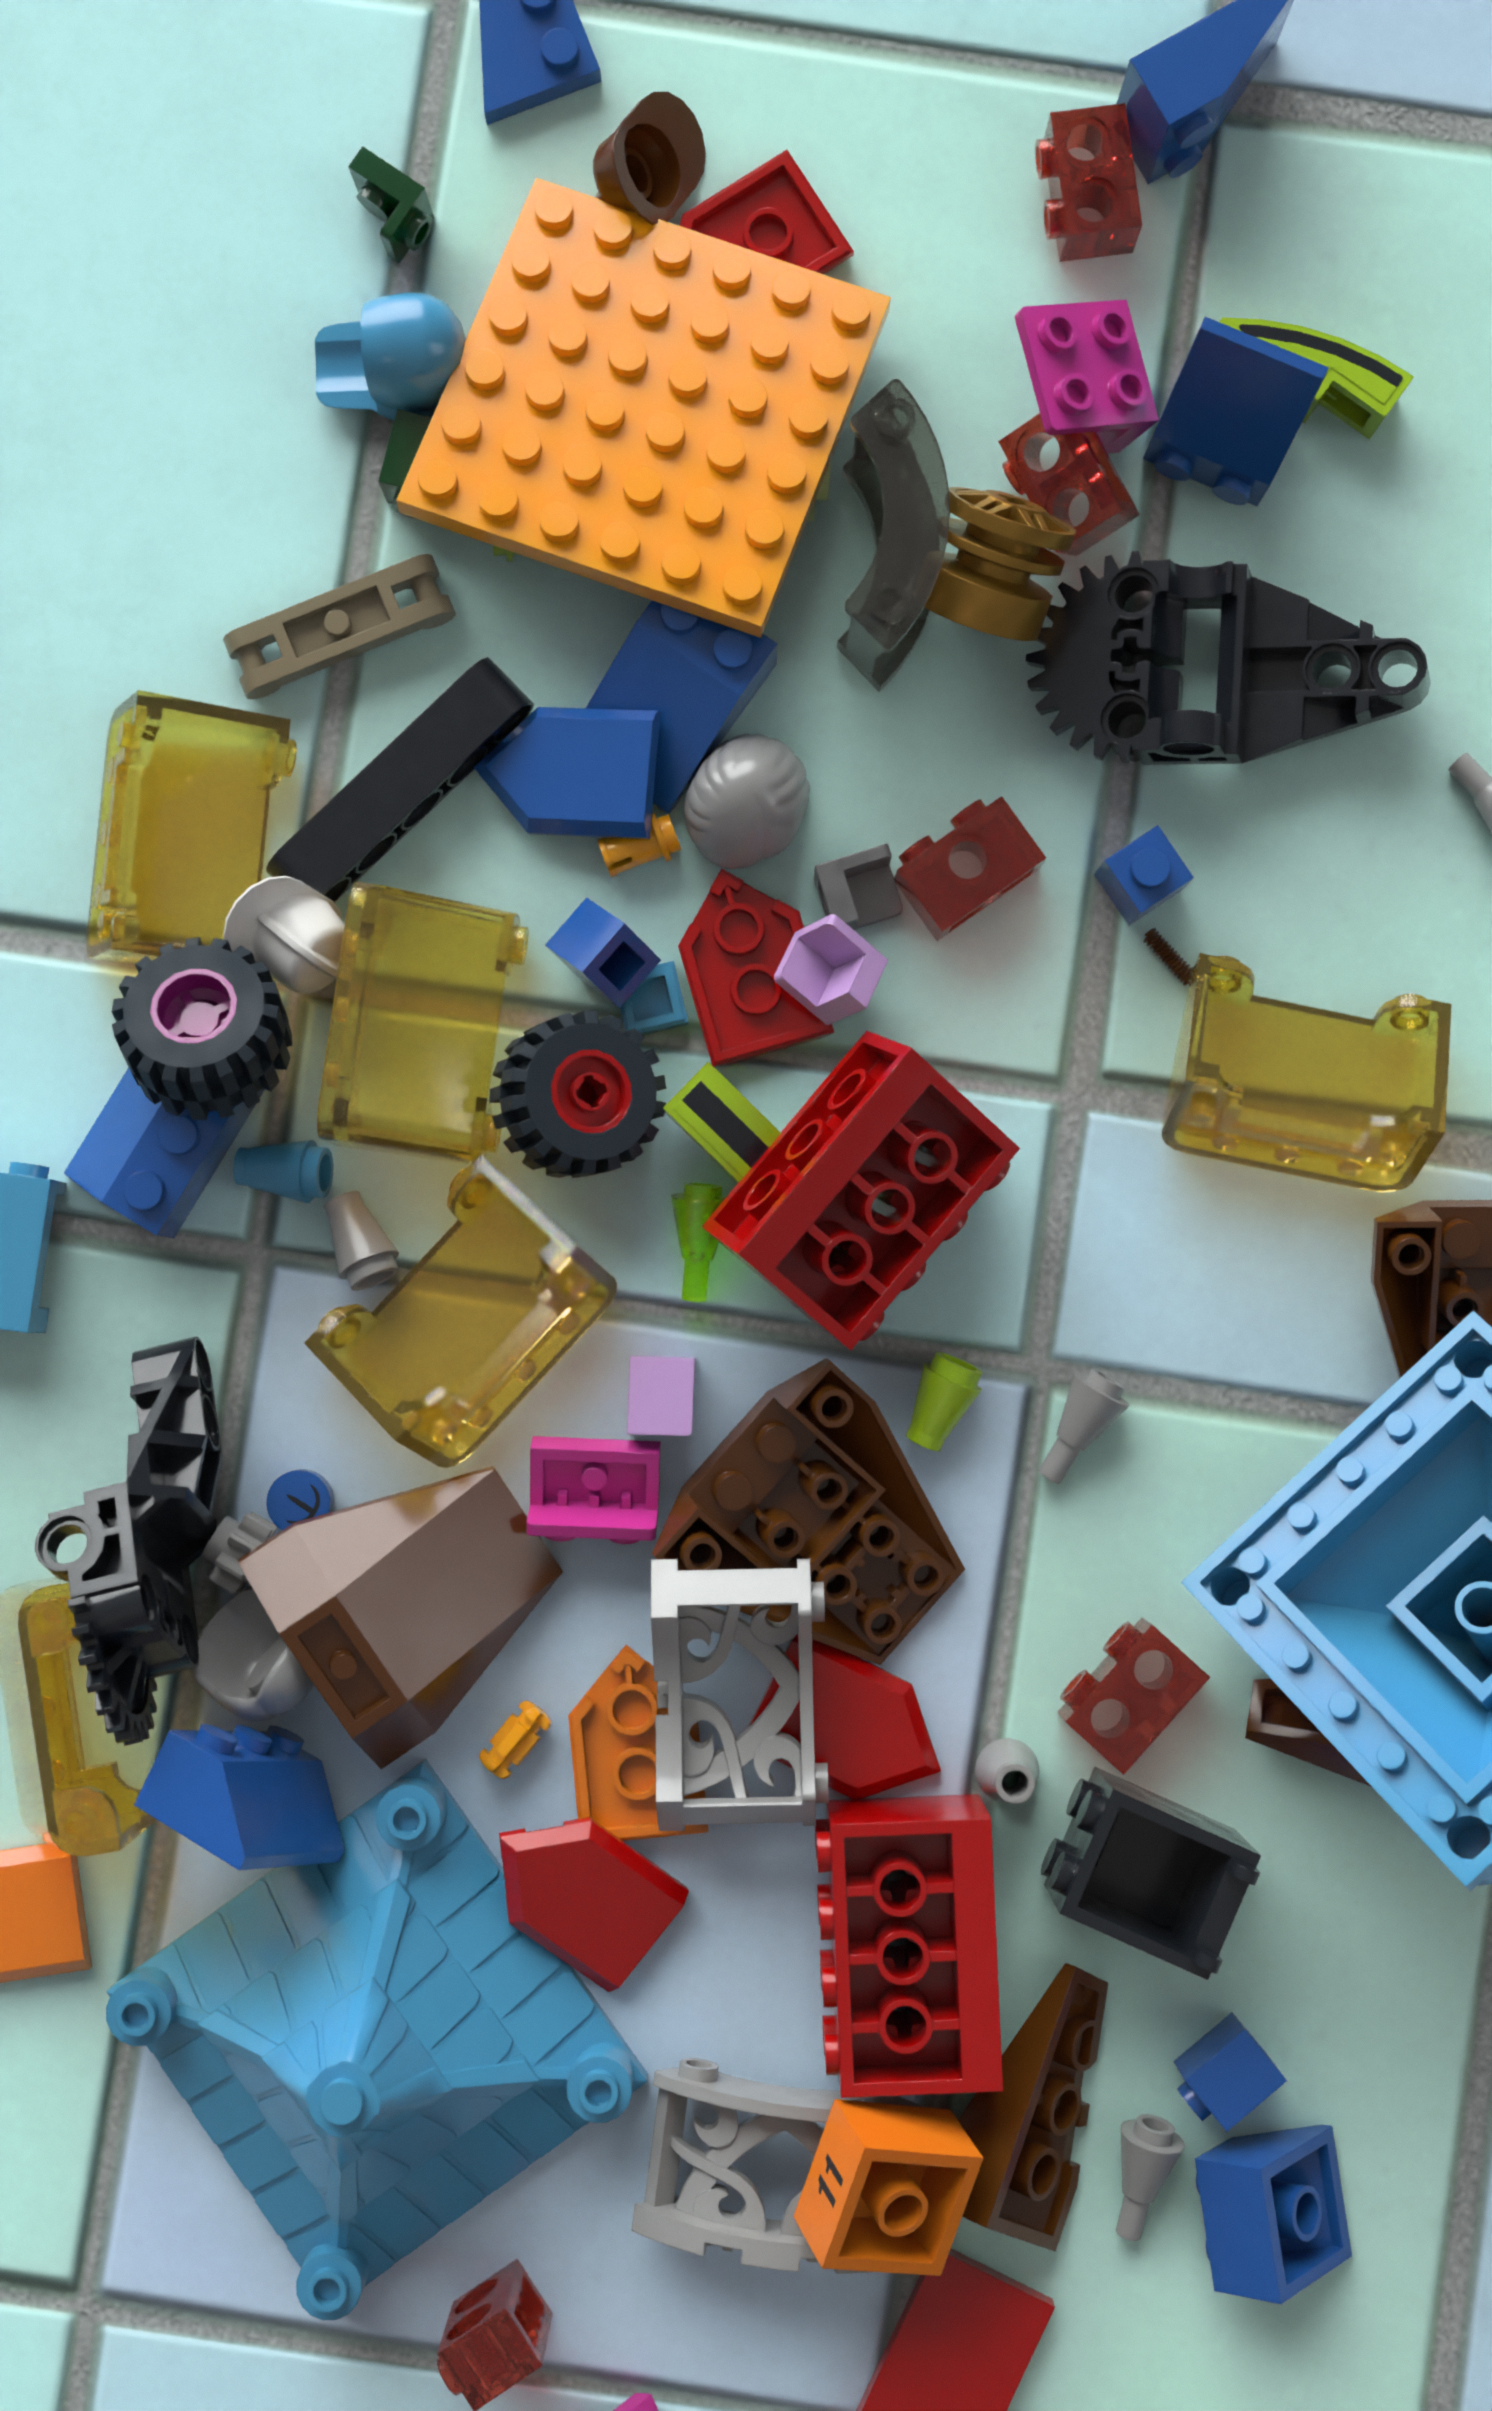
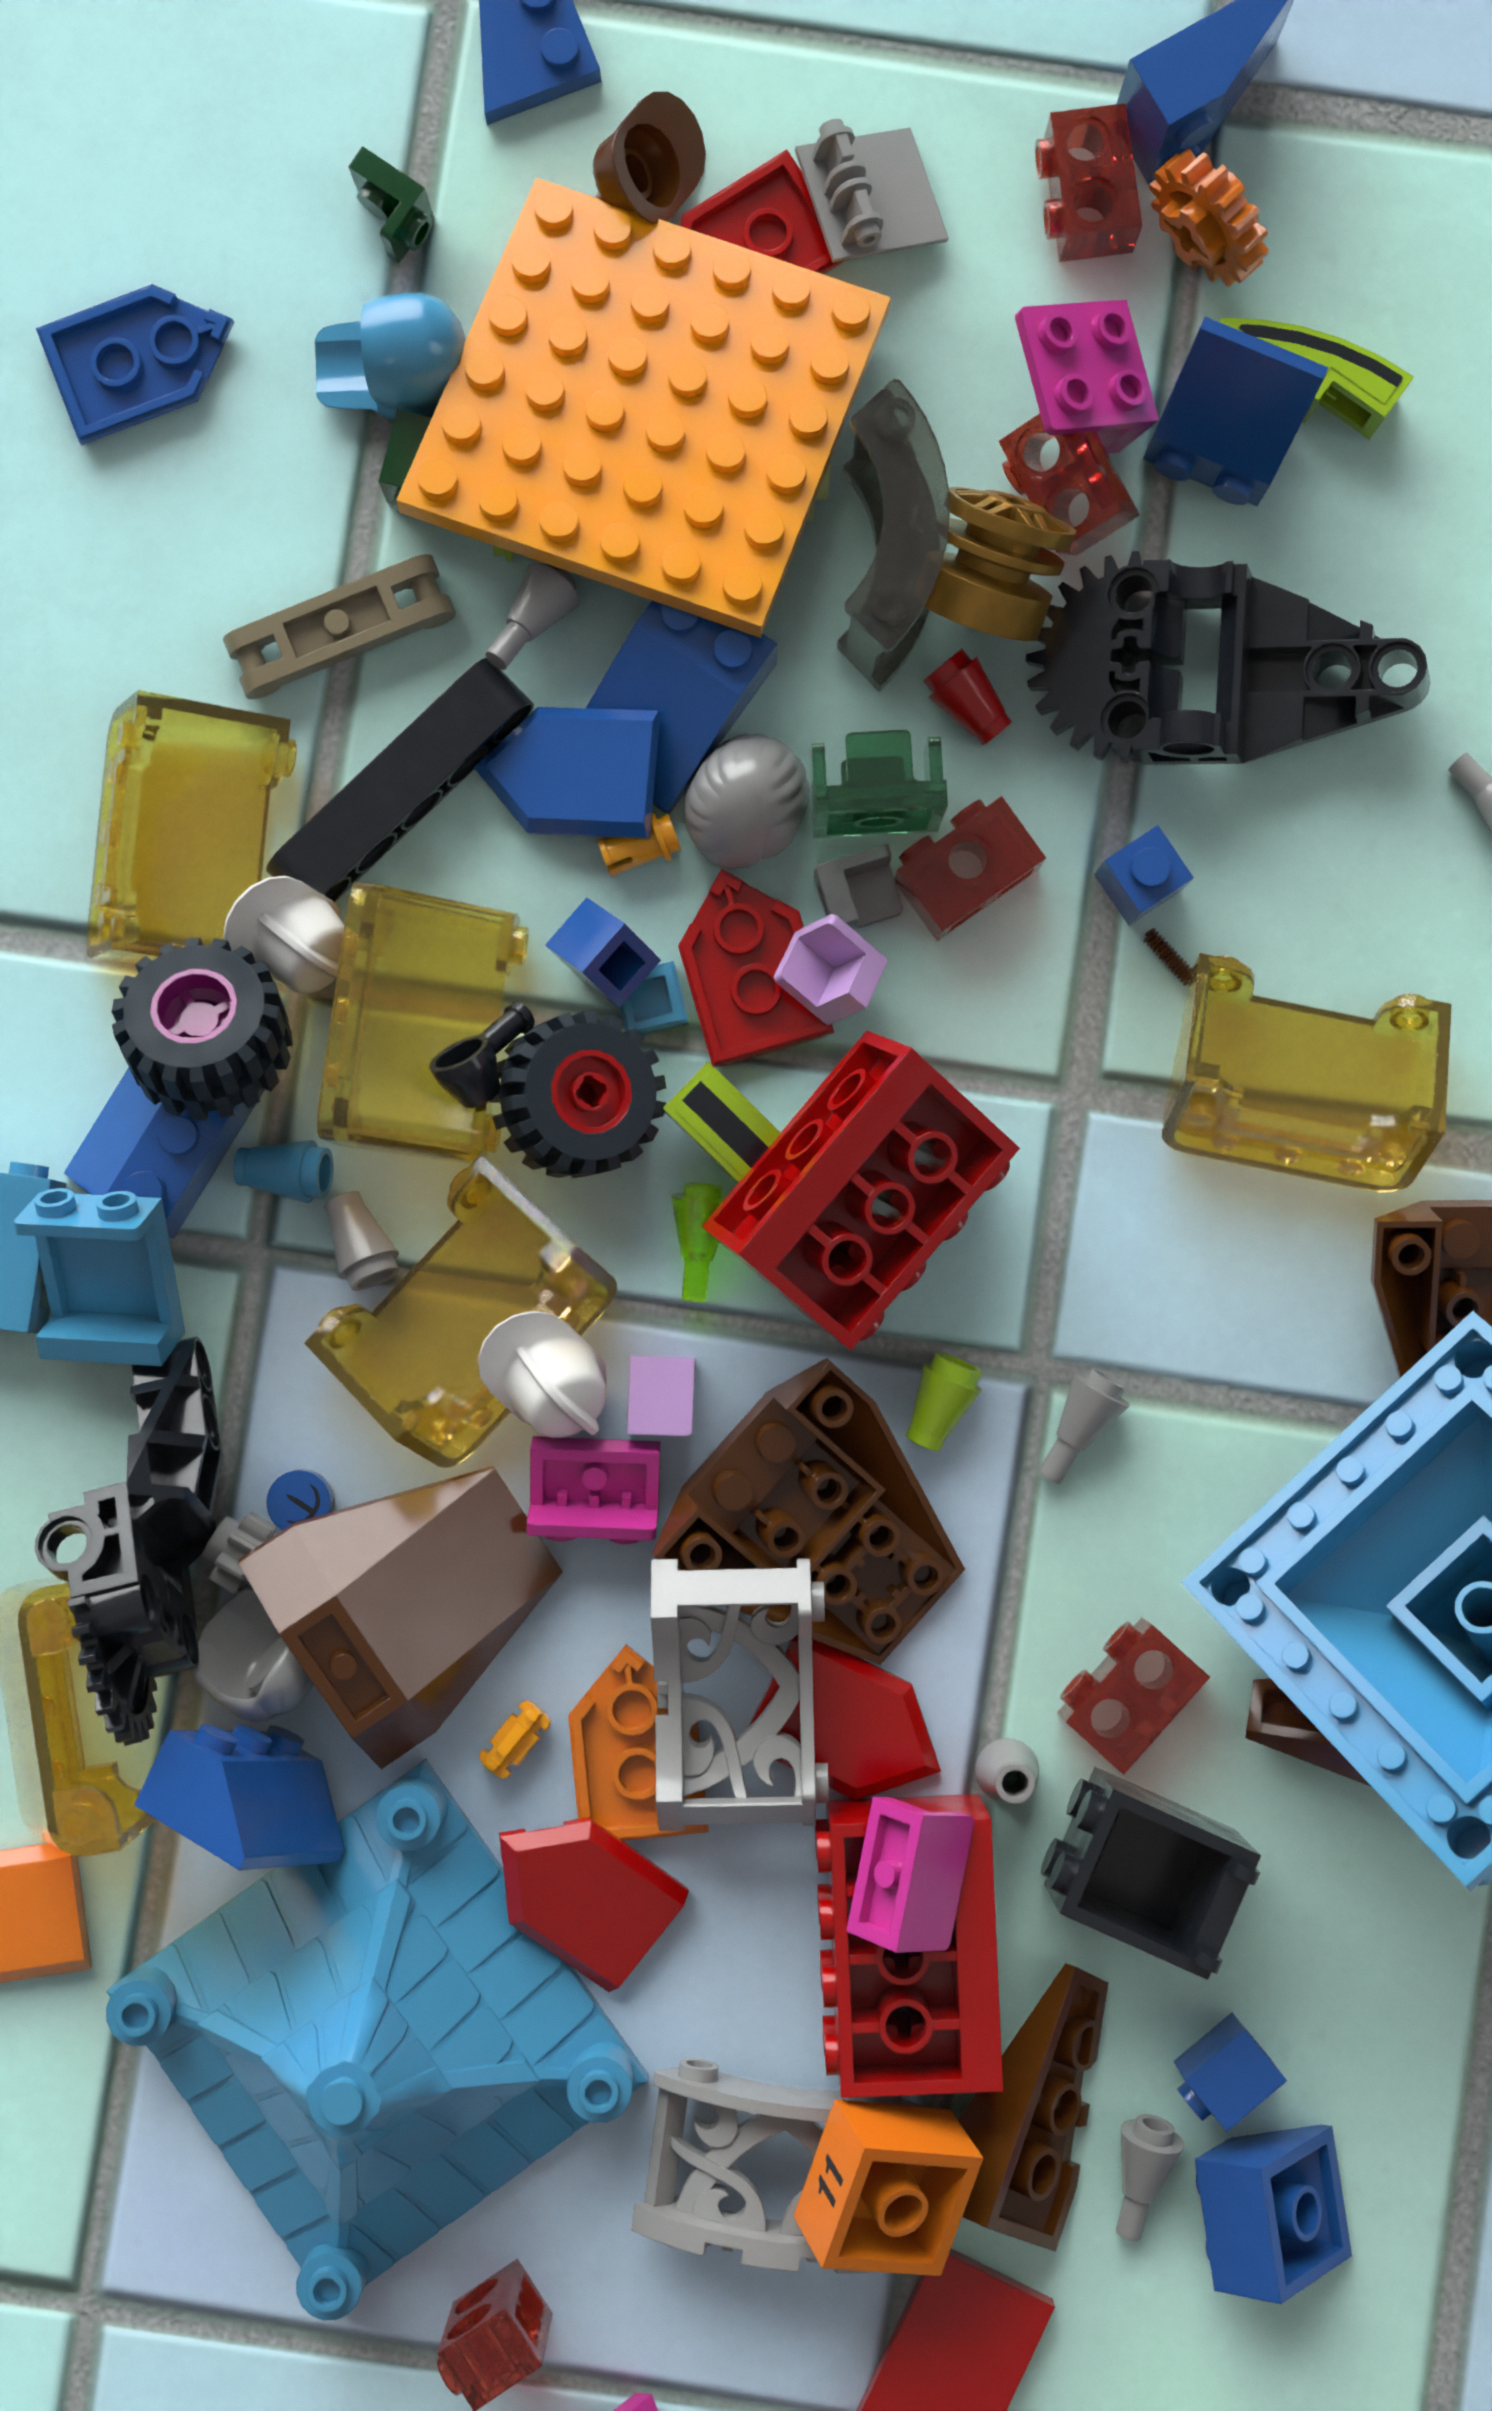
none -> dark azure panel [14,1188,186,1366]
none -> blue tile [36,284,234,446]
none -> black bar [429,1001,535,1108]
none -> white piece [478,1311,607,1438]
none -> light grey cone [485,563,580,670]
none -> light grey hinge [795,119,949,263]
none -> clear green panel [810,730,948,839]
none -> dark pink panel [846,1797,974,1953]
none -> red cone [923,648,1012,746]
none -> orange gear [1149,149,1269,287]

